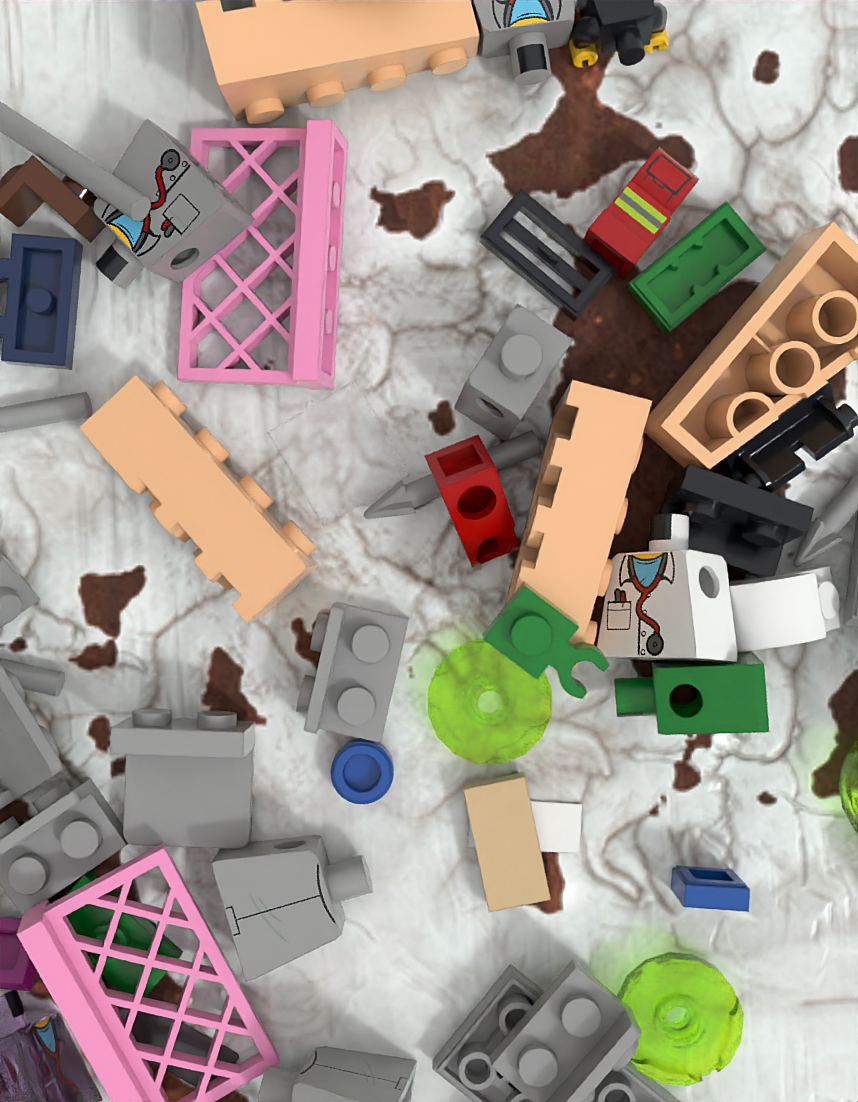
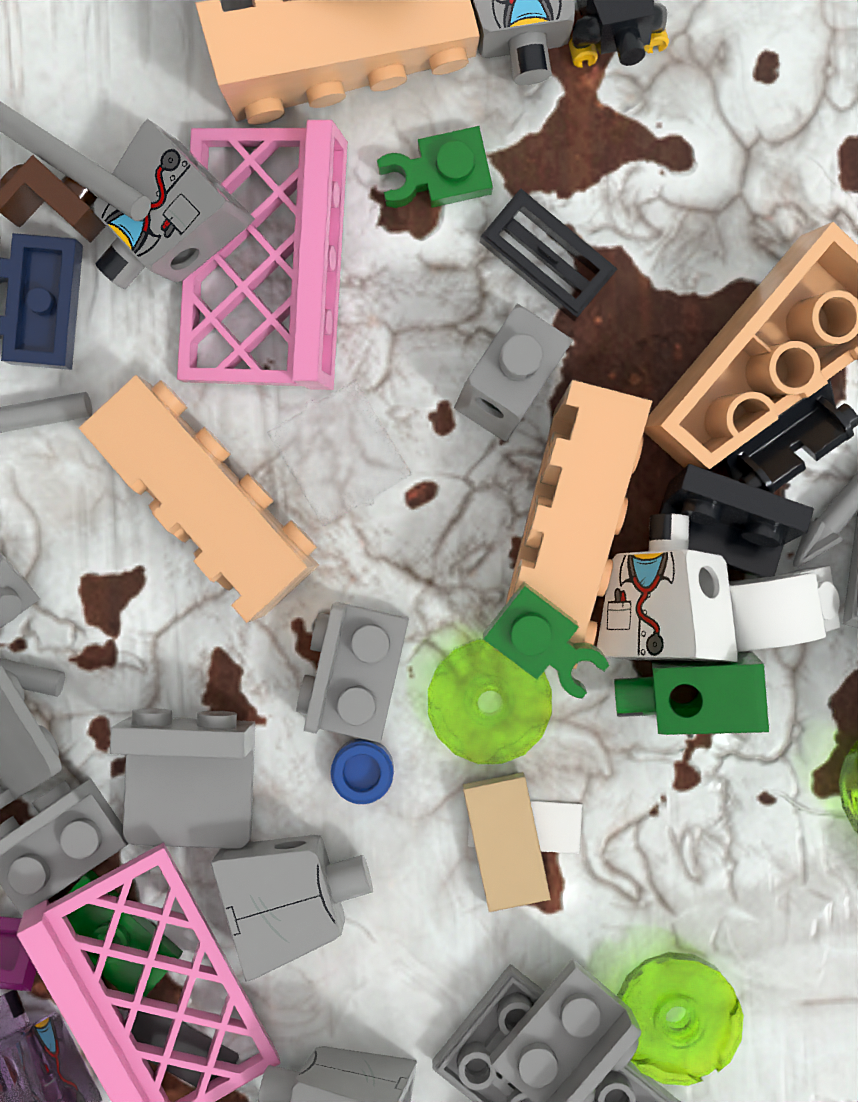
light grey piece [364,430,541,519] -> none
red leg [424,435,520,568] -> none
red leg [583,147,700,279] -> none
green plate [625,201,767,335] -> none
blue tile [671,865,750,912] -> none
none -> green plate [377,126,493,208]

